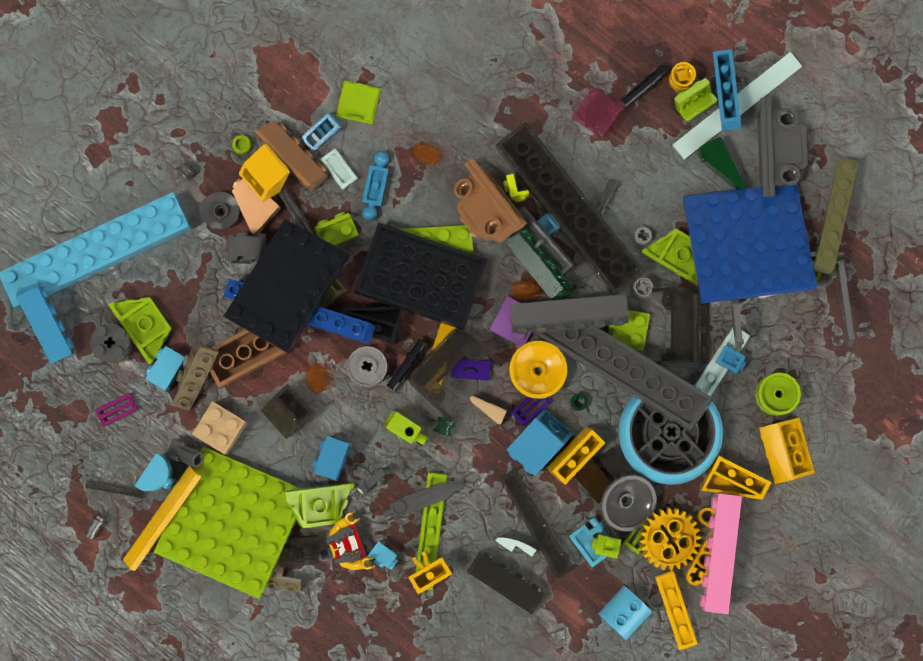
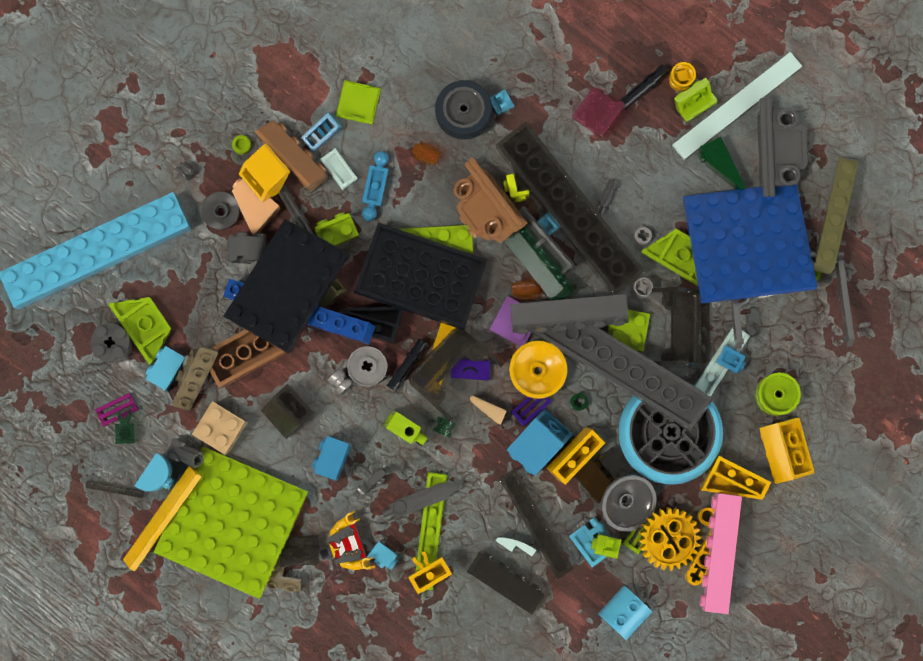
dark azure brick [16,282,74,364] -> none
flat silver pin [84,514,106,540] -> none
lime wing [282,482,354,528] -> none
clear orange brick [305,364,327,393] -> none
yellow tile [655,570,698,650] -> none
dark azure brick [713,49,741,131] -> none
none -> clear green plate [115,410,135,444]
none -> light grey wheel [328,368,354,395]
none -> wheel [435,80,492,140]
none -> medium azure tile [490,89,514,116]

